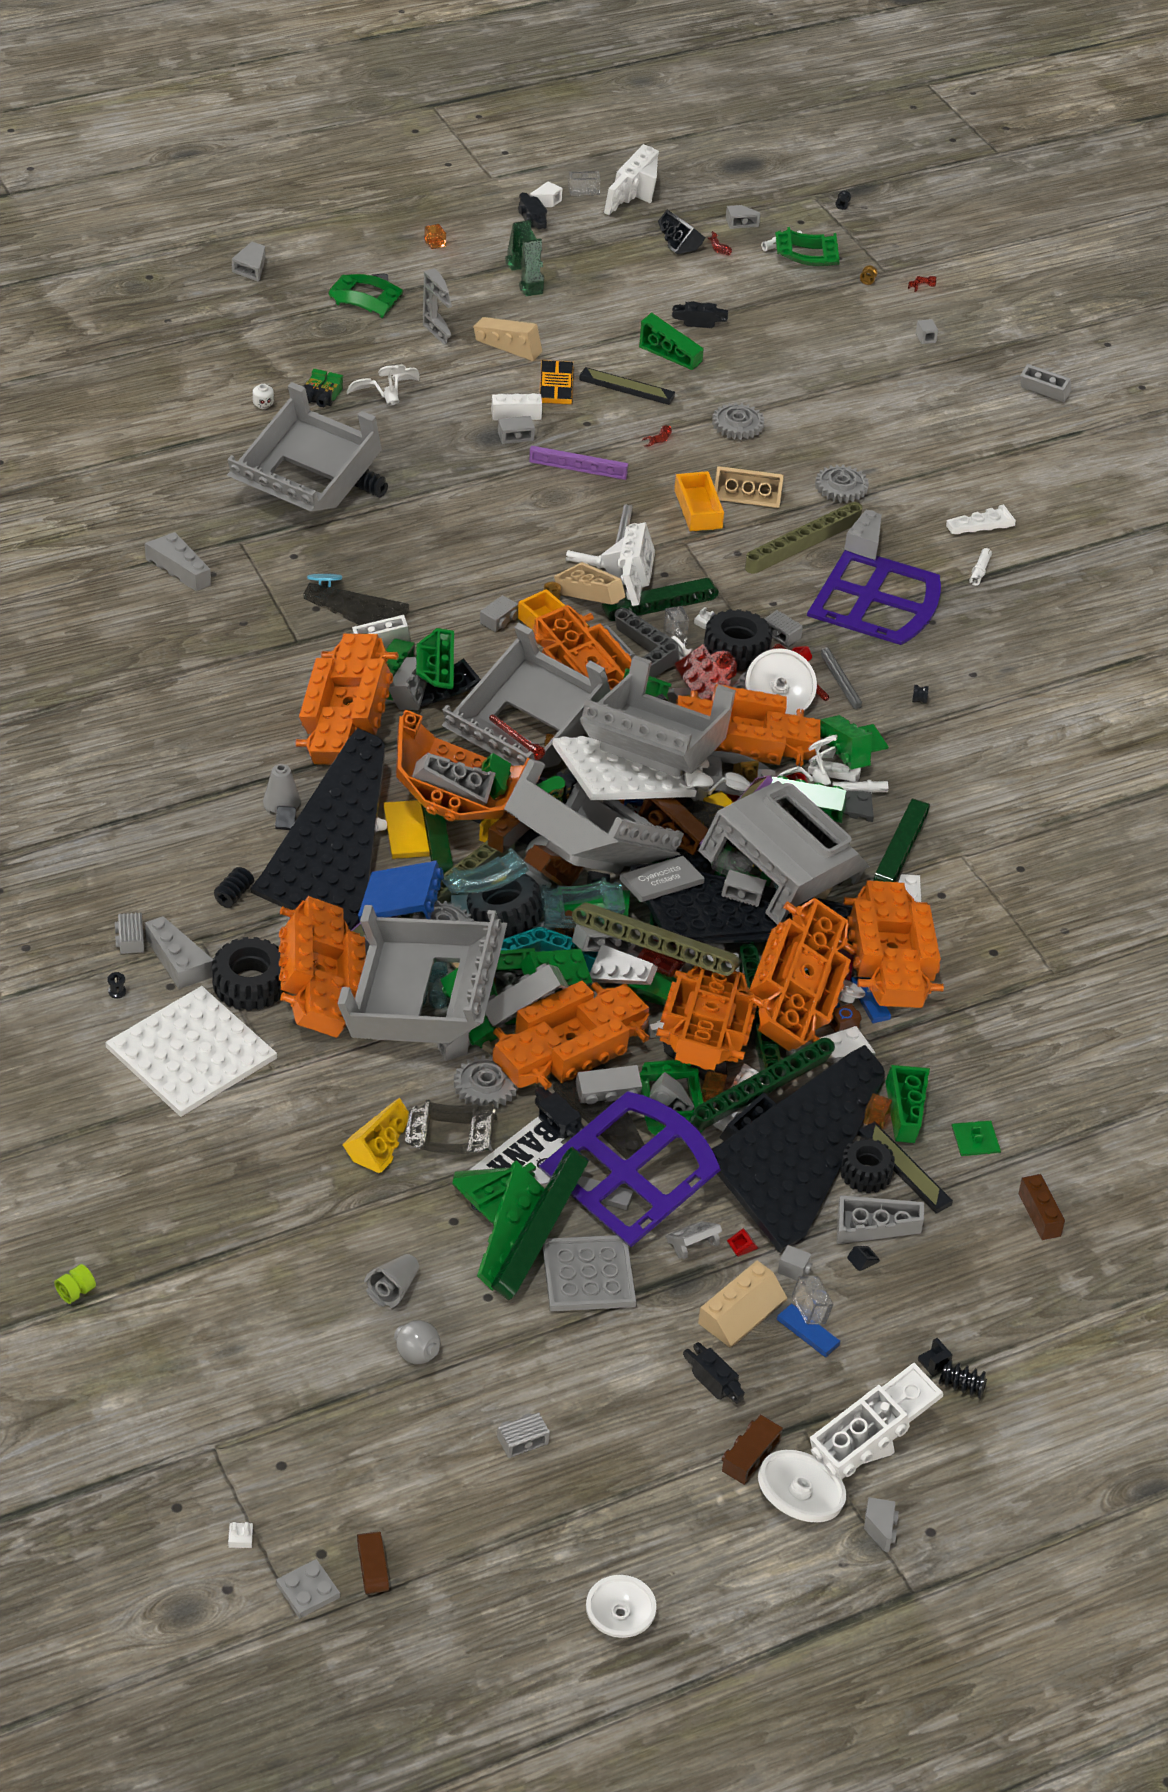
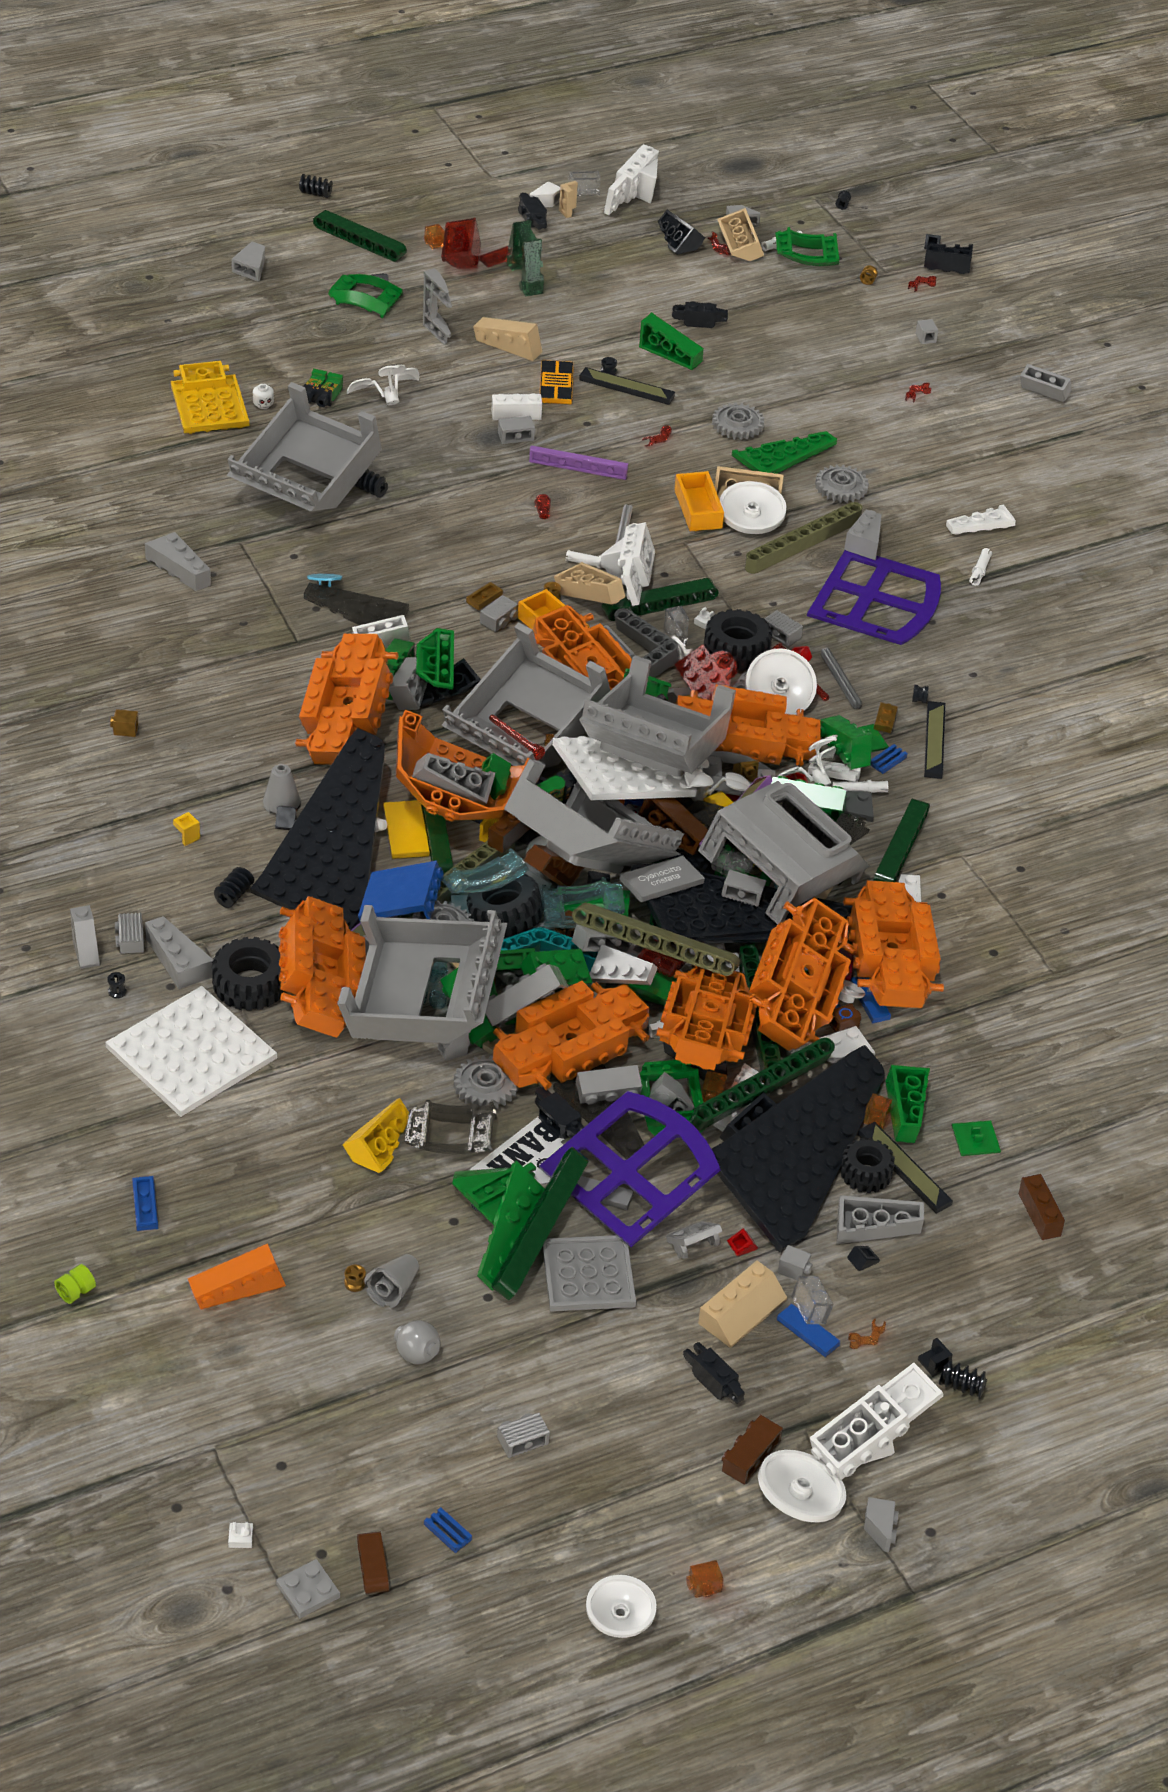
none -> light grey slope [70,905,100,969]
none -> pearl gold brick [110,709,139,737]
none -> blue tile [132,1176,158,1231]
none -> yellow plate [171,361,249,434]
none -> yellow panel [173,812,200,846]
none -> orange wedge [187,1243,286,1310]
none -> black piece [299,174,333,198]
none -> dark green beam [313,210,407,262]
none -> pearl gold wheel [344,1264,366,1292]
none -> blue tile [424,1507,472,1553]
none -> clear red windscreen [441,218,481,270]
none -> pearl gold plate [466,582,503,610]
none -> clear red tile [479,243,526,268]
none -> clear red cone [534,494,551,519]
none -> tan panel [559,181,578,218]
none -> black wheel [601,357,617,375]
none -> clear orange brick [686,1560,724,1598]
none -> tan slope [717,208,764,261]
none -> white dish [720,481,786,534]
none -> green wing [731,431,837,474]
none -> clear smoke slope [836,813,870,845]
none -> clear orange arm [848,1318,886,1349]
none -> blue tile [870,744,908,774]
none -> pearl gold plate [874,702,898,733]
none -> clear red arm [905,383,931,403]
none -> black slope [924,234,941,249]
none -> black wedge [924,244,973,274]
none -> tile [924,701,946,779]

